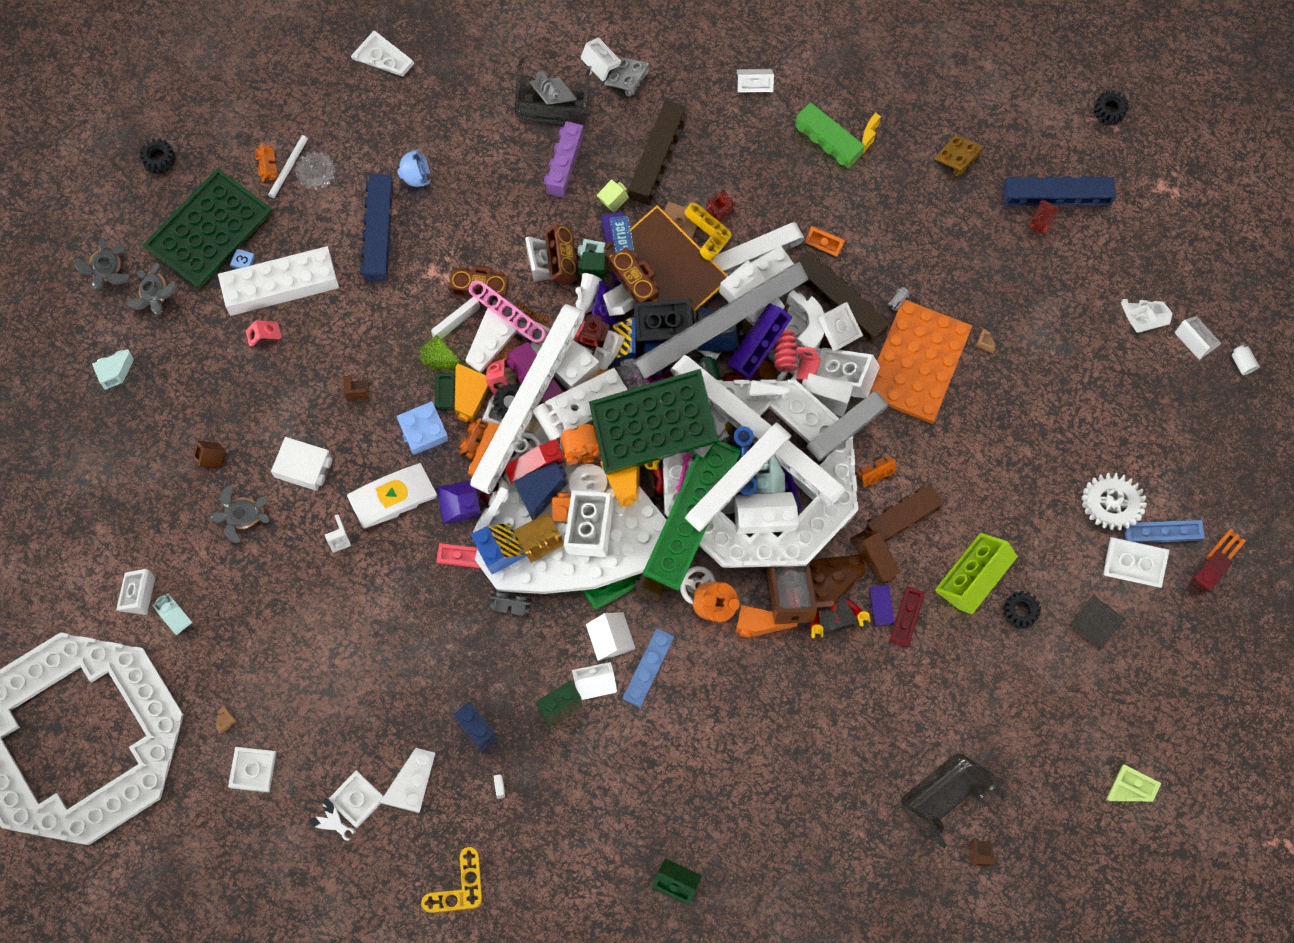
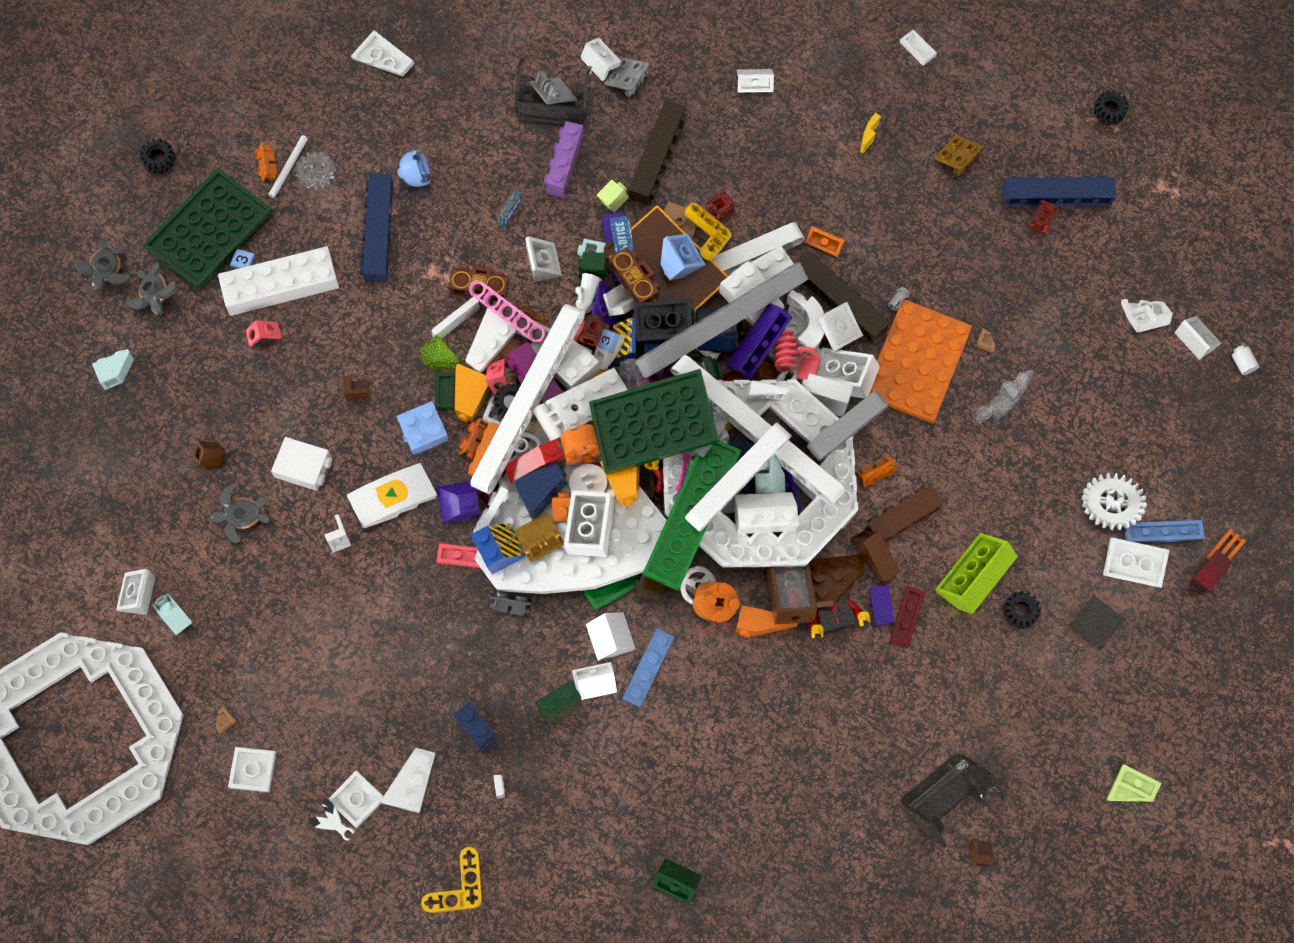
copper piece [545,224,579,285] -> none
blue piece [734,426,758,496] -> none
bright green brick [795,102,865,168] -> none
none -> clear light blue tile [497,189,522,229]
none -> light blue tile [598,329,619,353]
none -> light blue slope [661,234,706,280]
none -> white tile [900,30,937,66]
none -> clear slope [972,369,1034,425]

